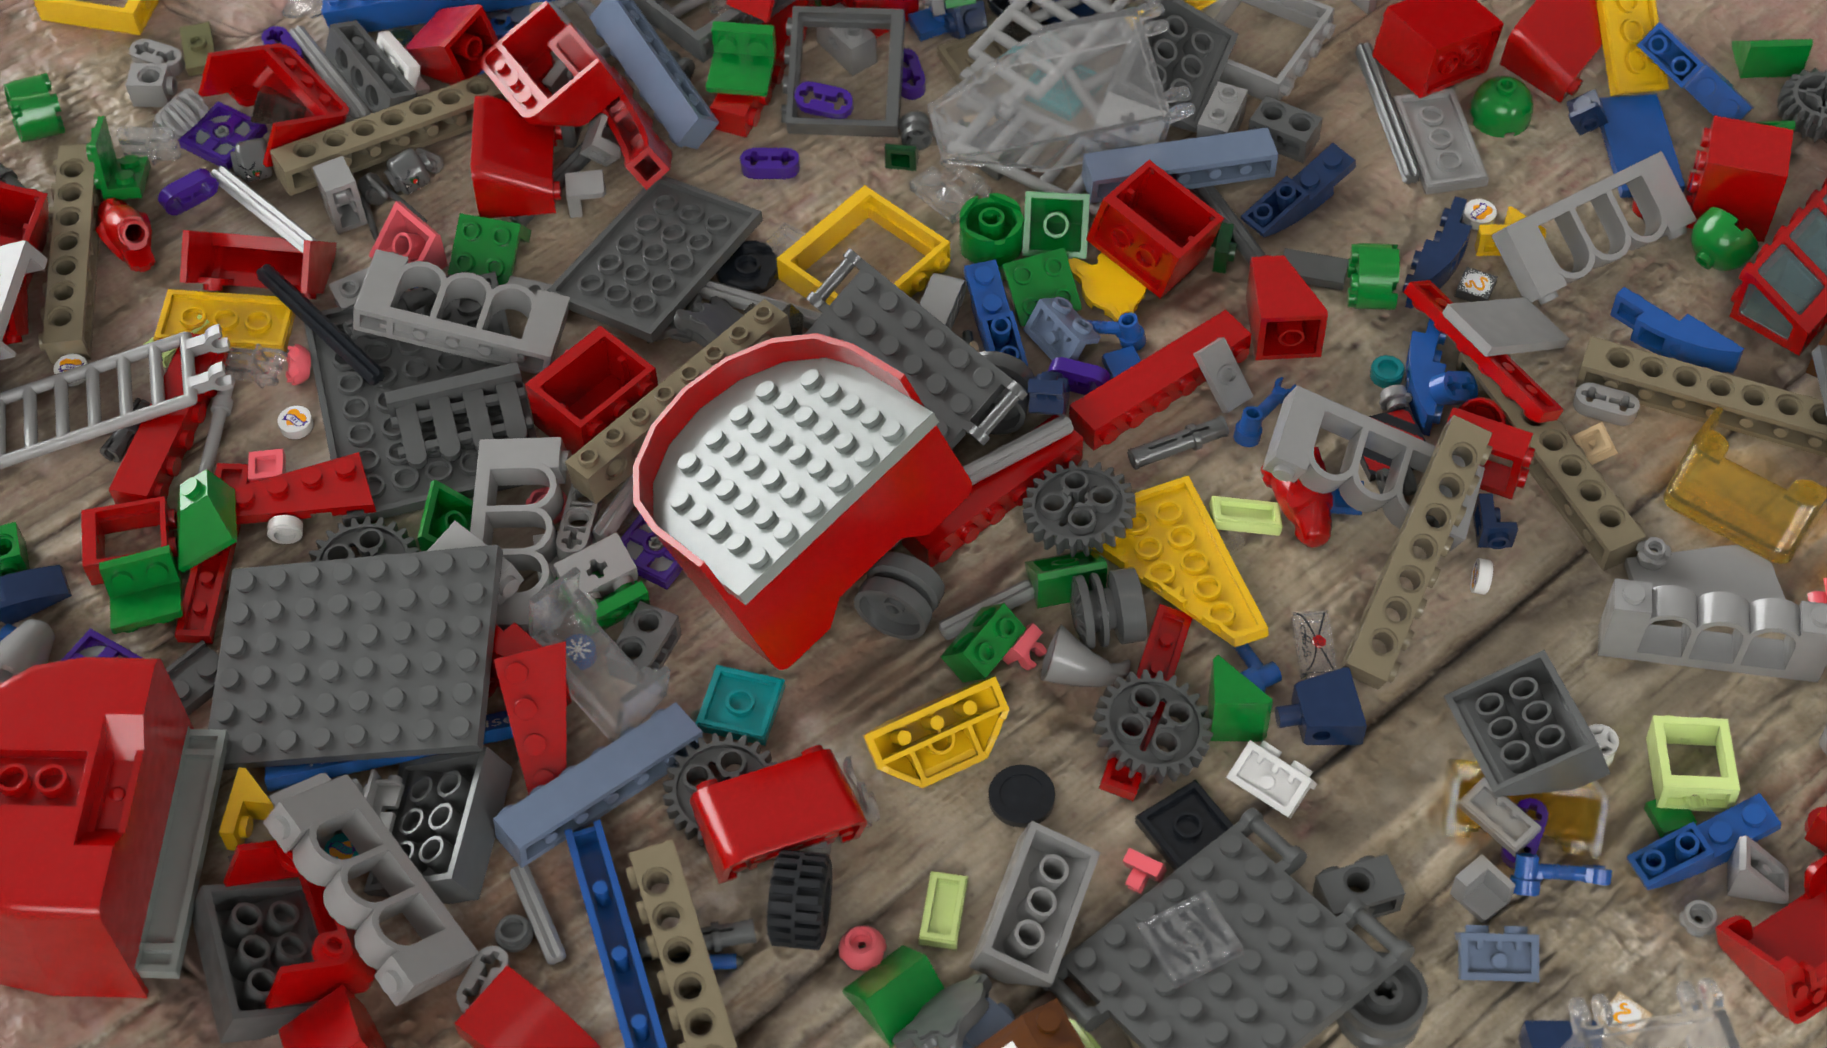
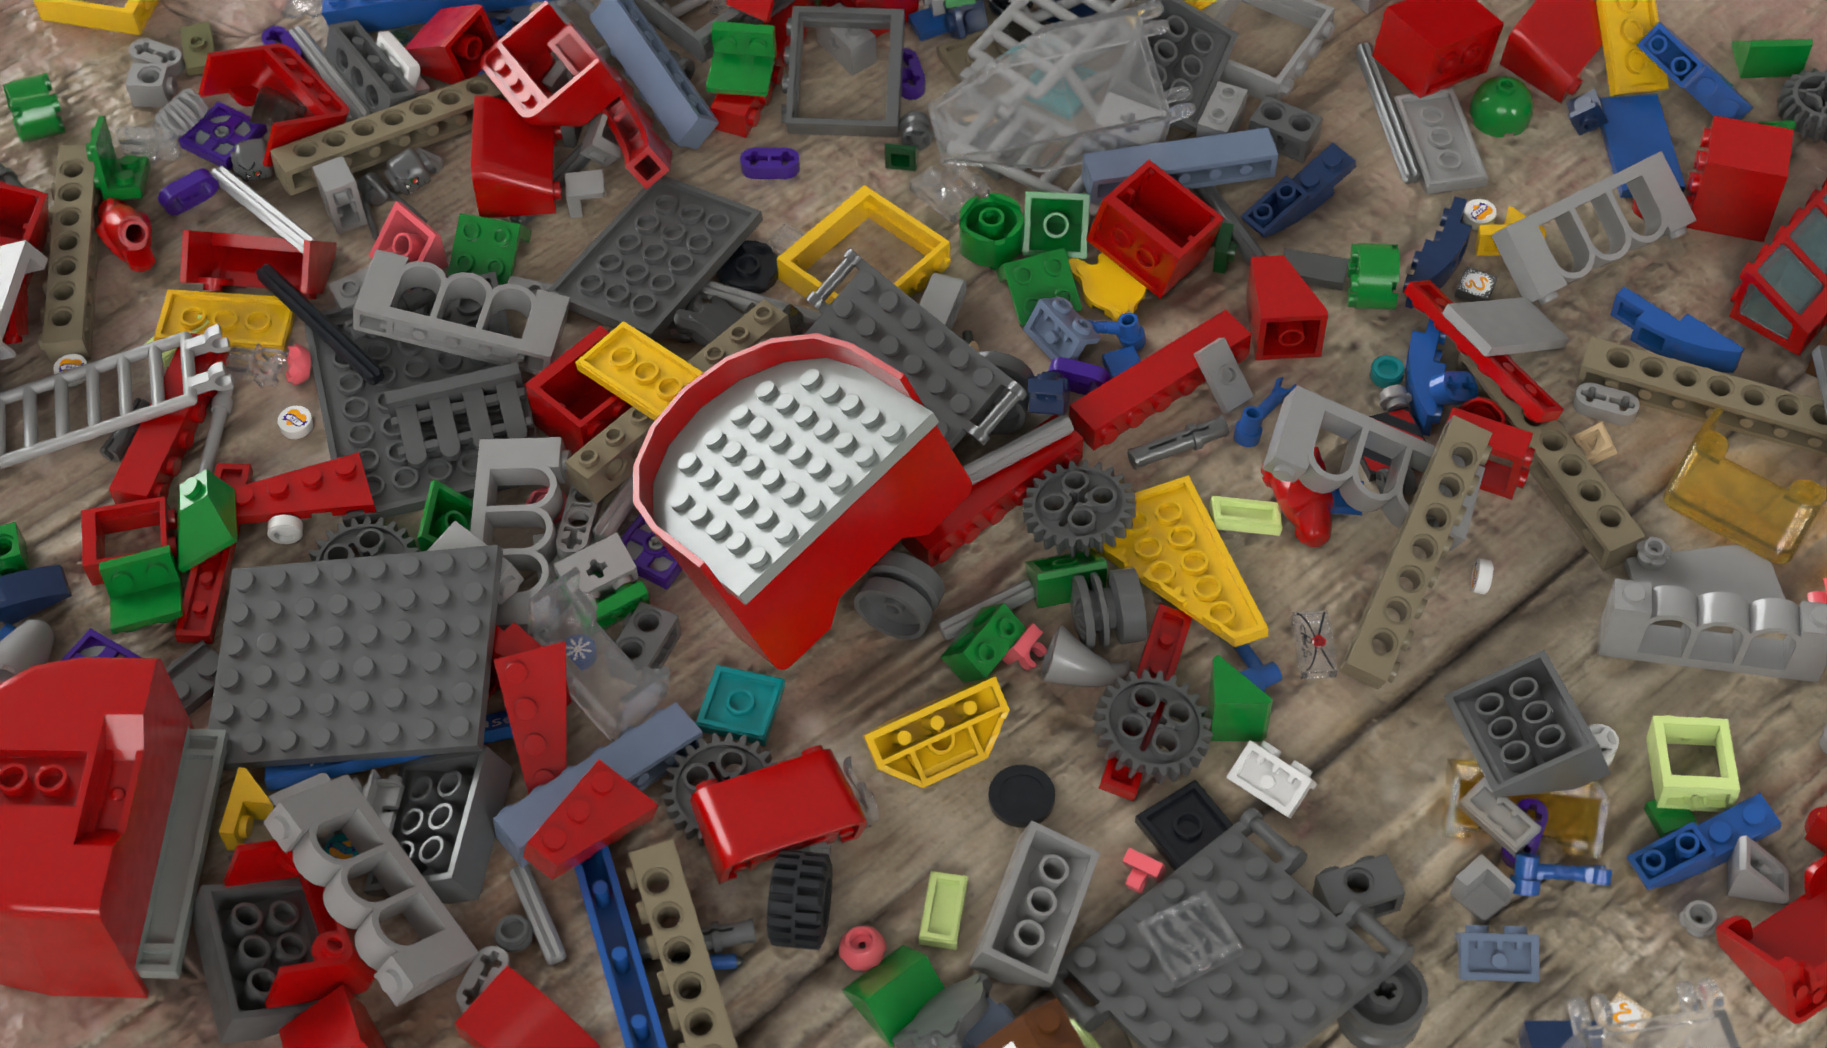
coral tile [248,448,286,483] -> none
dark purple beam [794,81,854,119] -> none
blue slope [964,259,1029,367] -> none
dark blue torso [1275,667,1367,745] -> none
dark blue bracket [1473,493,1518,549] -> none
green cylinder [1690,207,1759,271] -> none
none -> red wedge [523,759,659,880]
none -> yellow tile [575,321,704,421]

